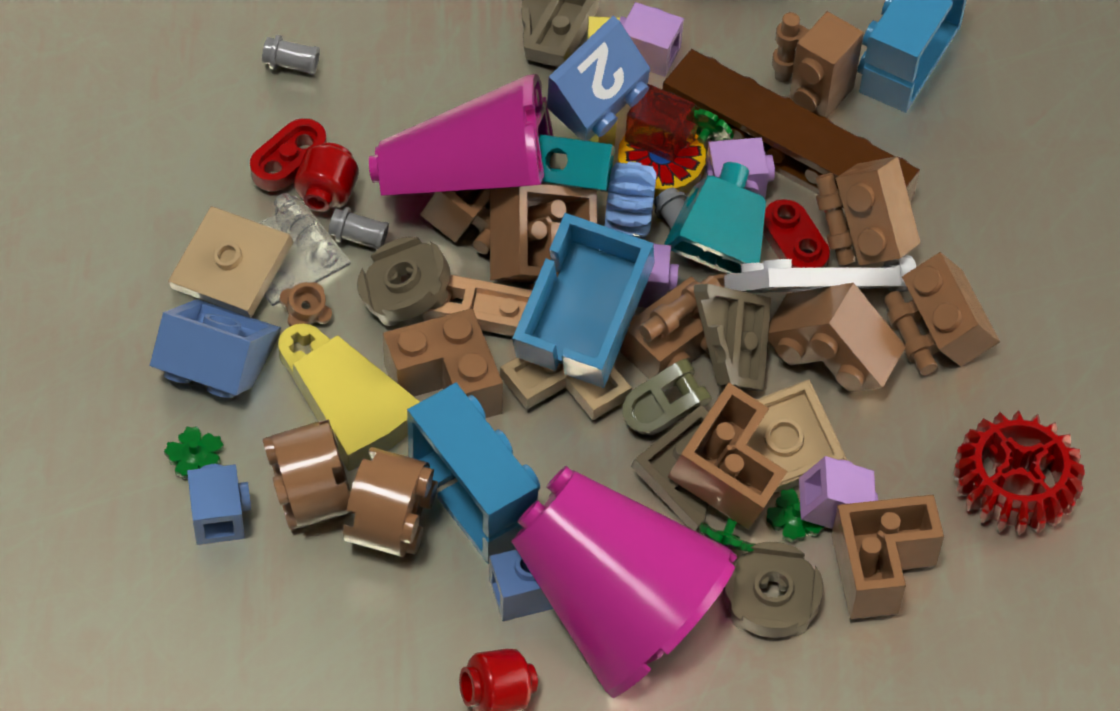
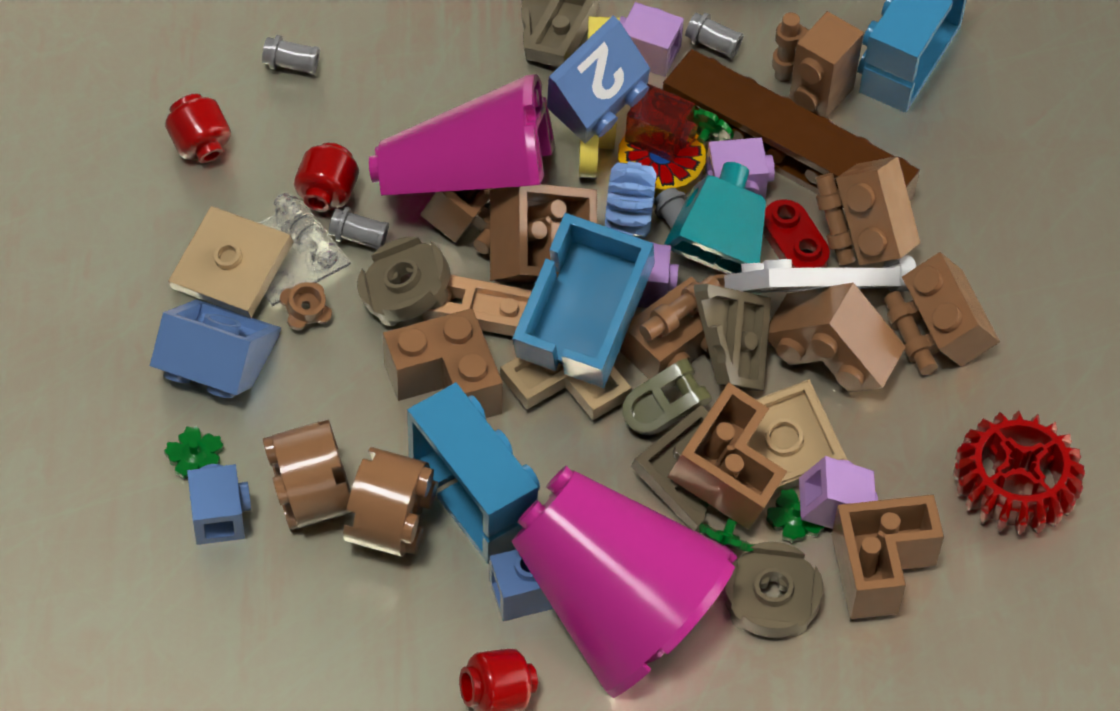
red plate [250,118,327,191] -> none
light yellow piece [278,324,420,472] -> none
teal torso [539,135,615,192] -> none
none -> red head [165,93,231,163]
none -> light grey pin [685,13,744,59]

